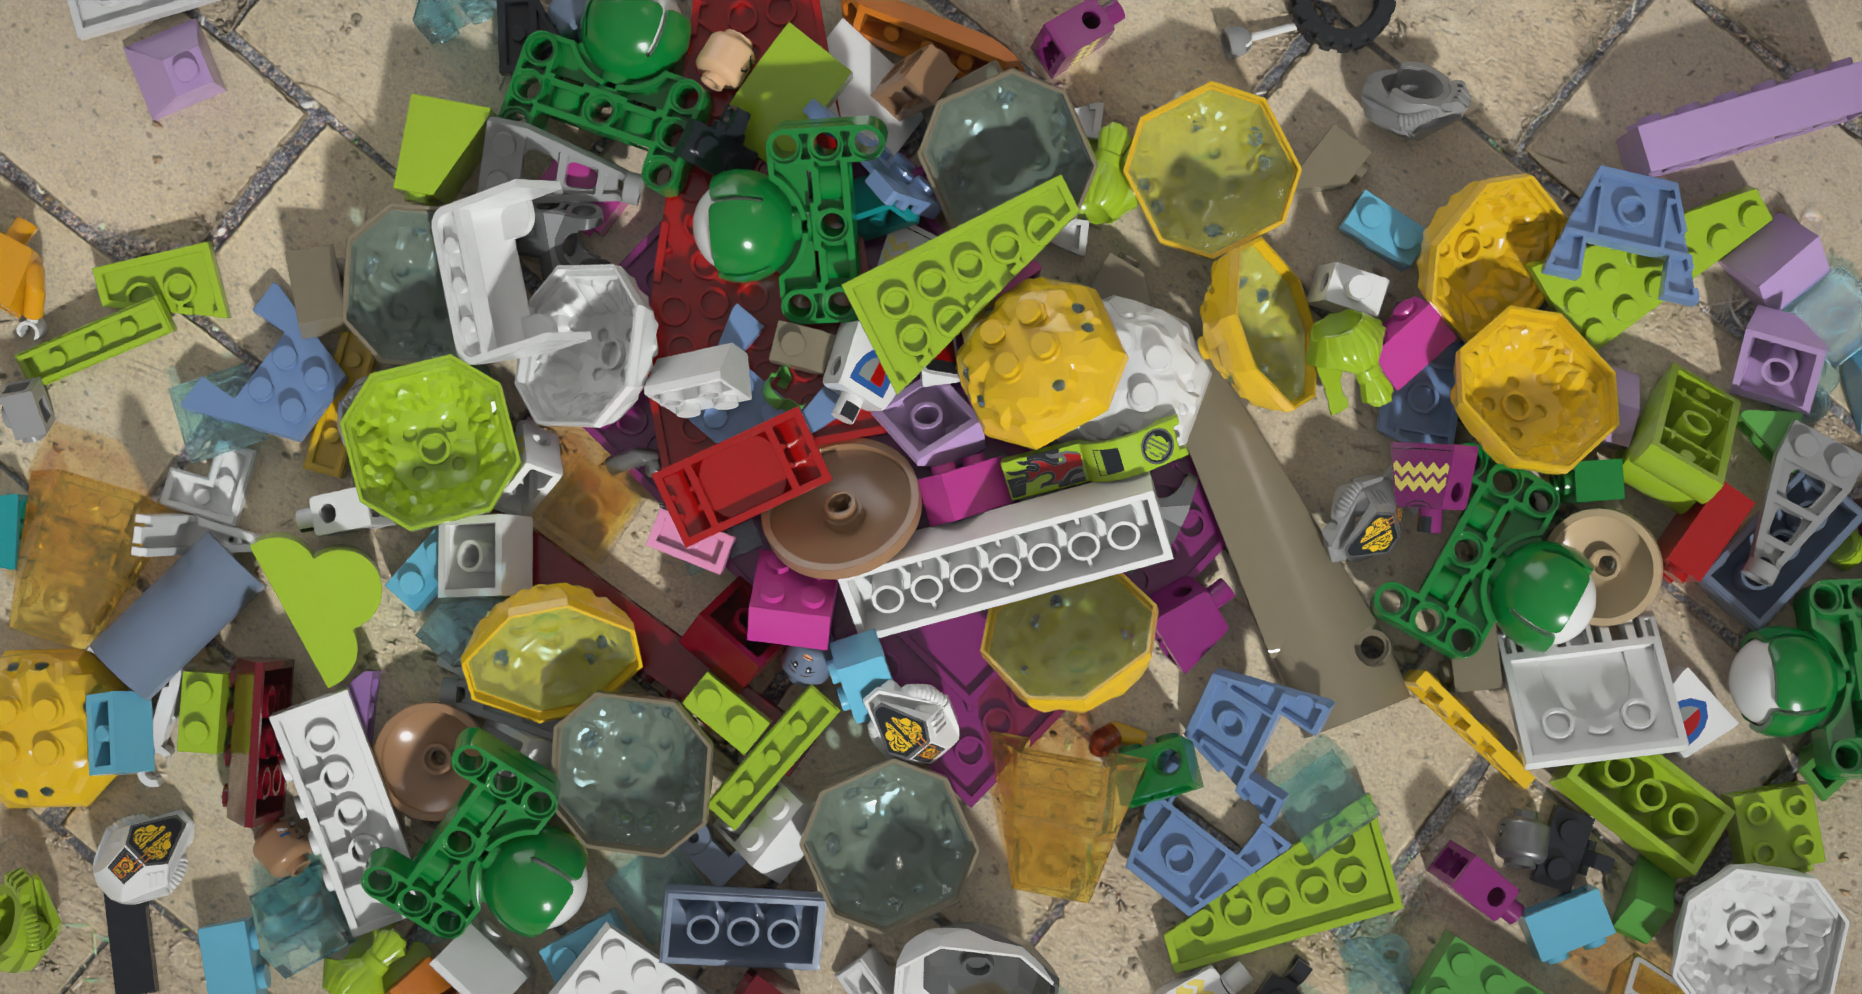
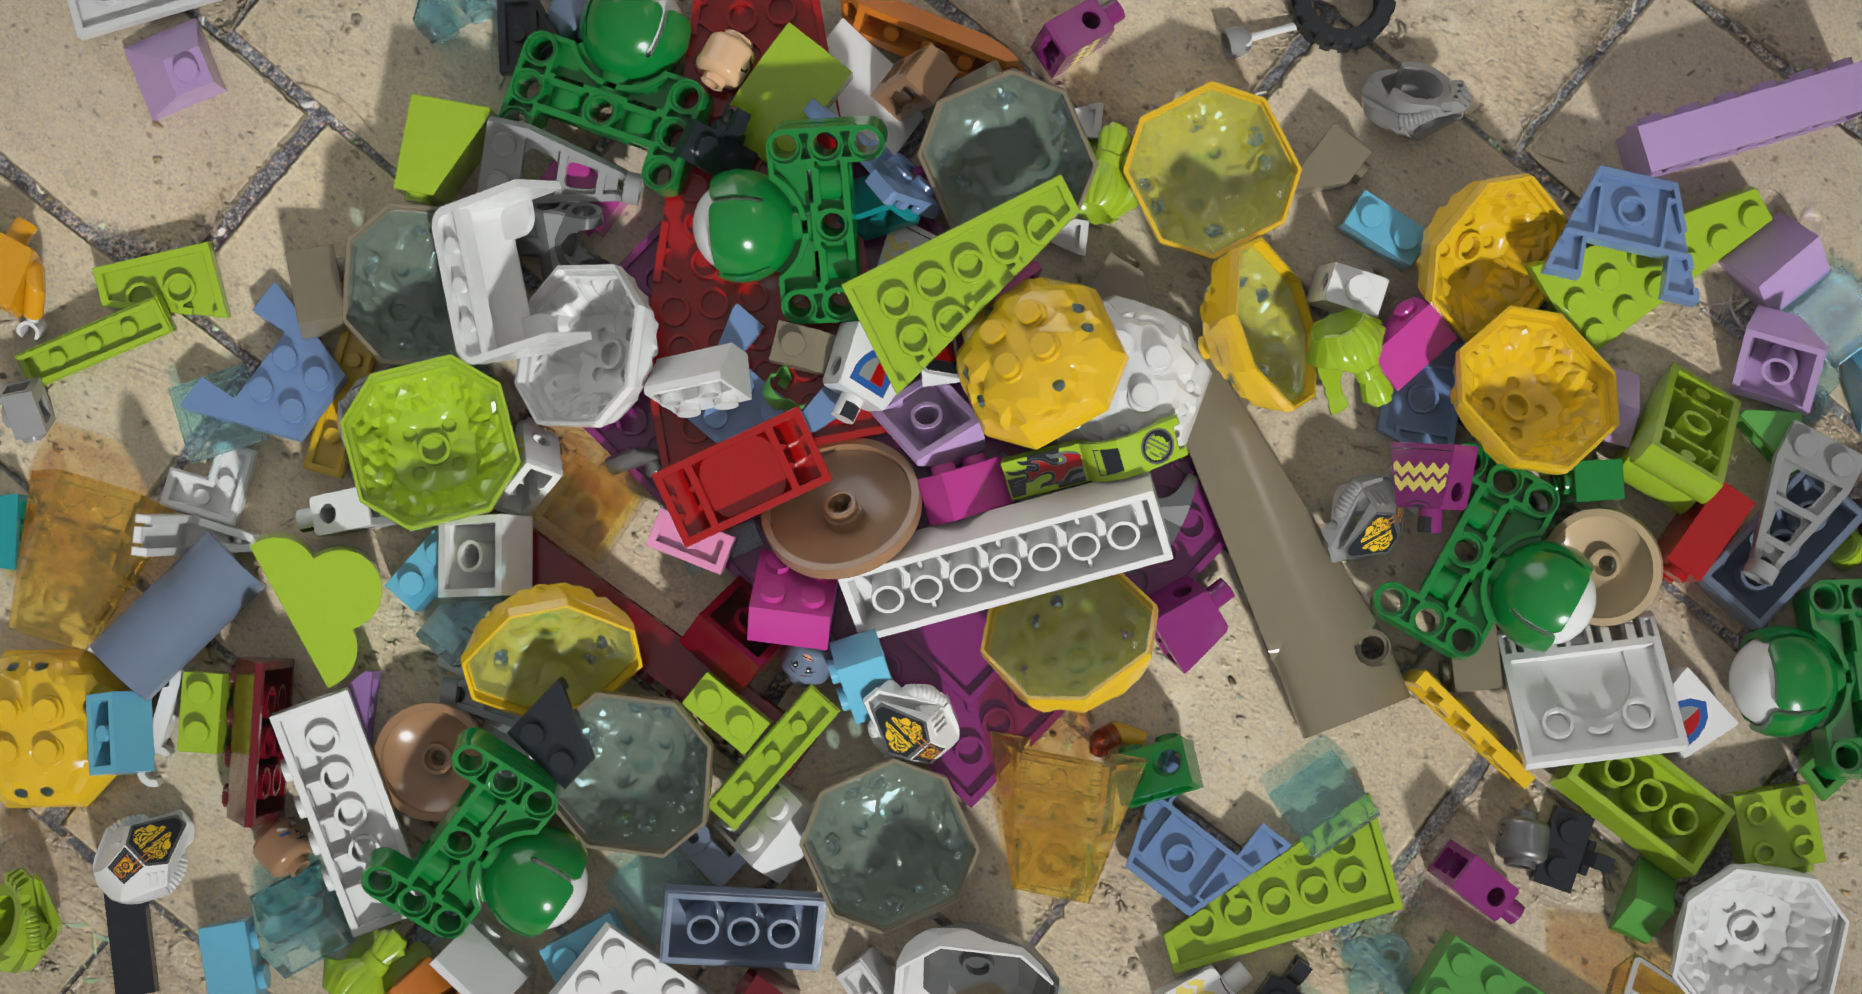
medium blue wing [1184,668,1336,827] -> none
medium azure brick [1518,883,1616,964] -> none
none -> black wing [507,676,596,789]

